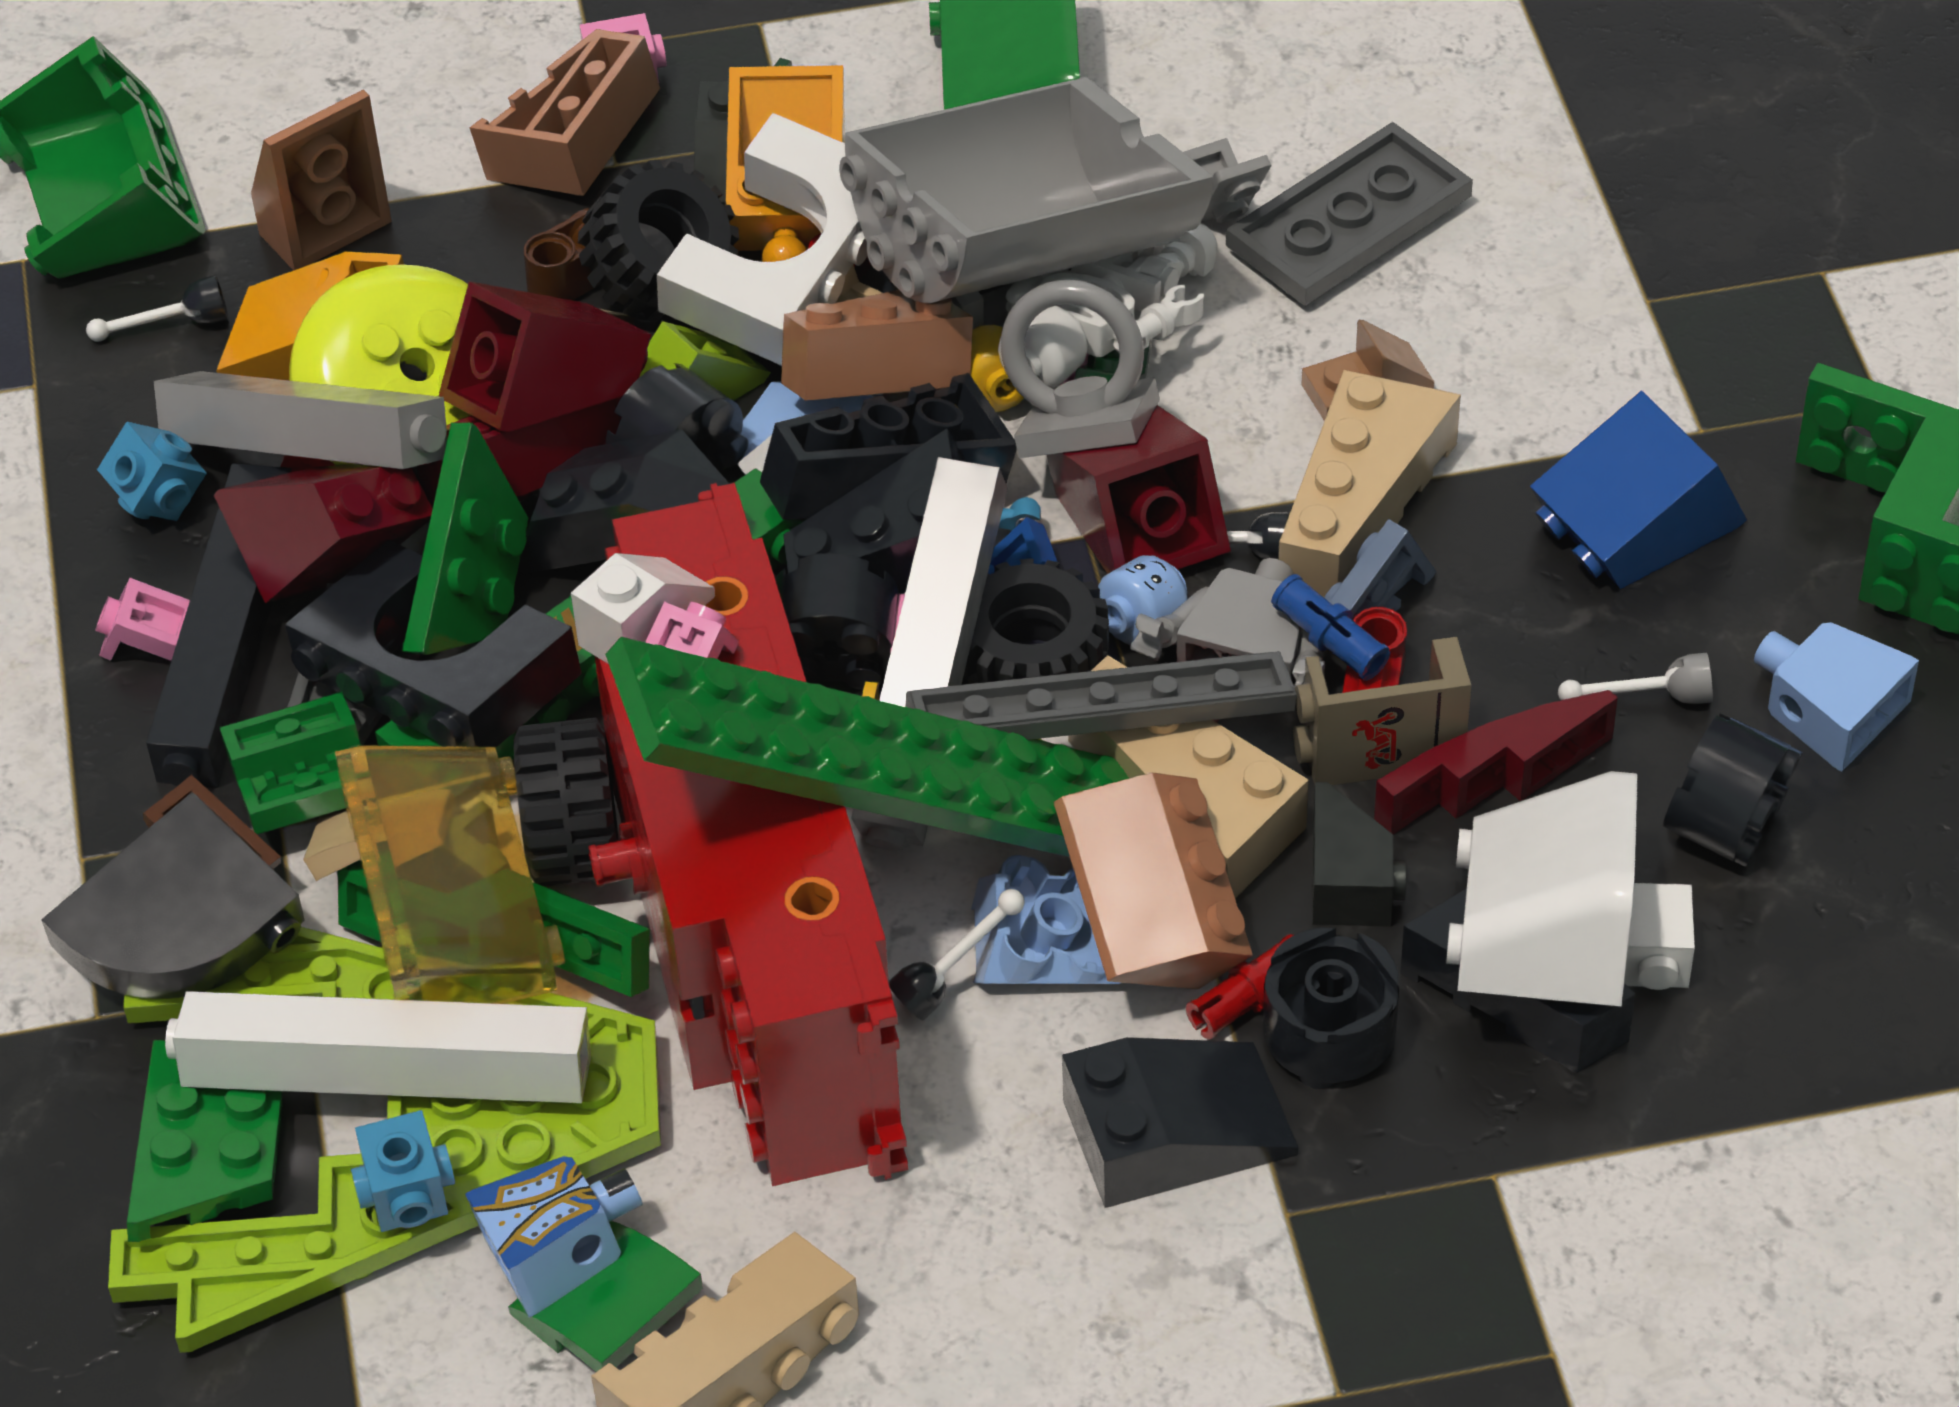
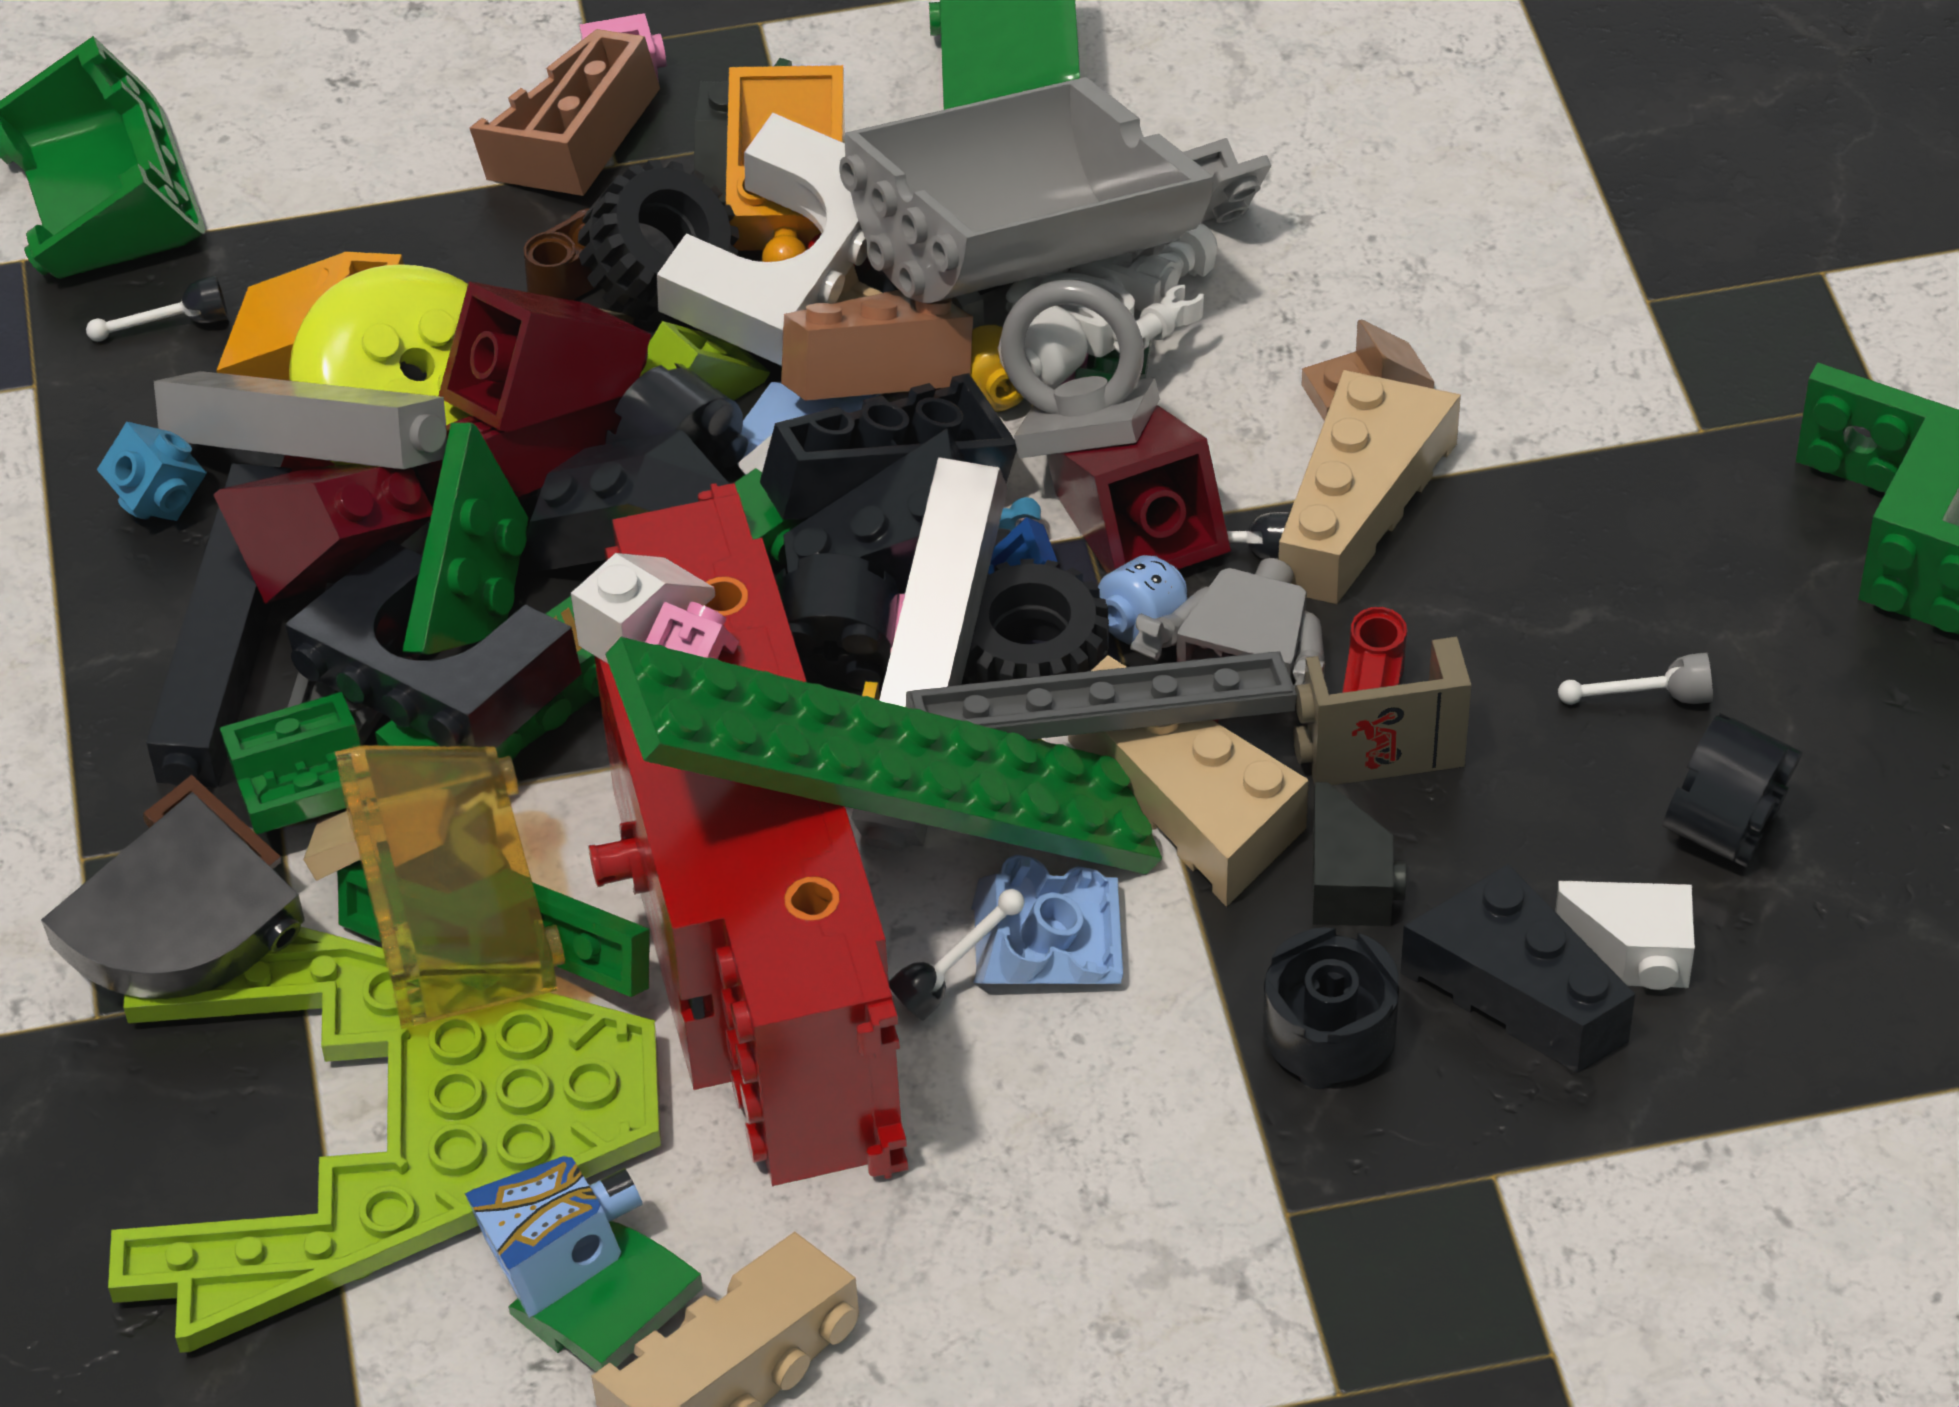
bright pink bracket [95,578,190,661] -> none
green wing [127,1040,283,1242] -> none
white brick [165,991,591,1103] -> none
nougat slope [251,89,392,270] -> none
dark azure brick [351,1110,455,1232] -> none
black tyre [514,717,618,886] -> none
slope [1054,772,1253,989] -> none
black slope [1062,1037,1299,1208] -> none
red pin [1185,934,1294,1040] -> none
dark grey plate [1226,122,1473,306] -> none
blue pin [1271,574,1390,681] -> none
sand blue wing [1324,519,1437,620] -> none
dark red slope [1374,690,1618,835] -> none
white windscreen [1446,771,1637,1006] -> none
blue slope [1530,390,1747,589] -> none
light blue torso [1754,622,1919,772] -> none

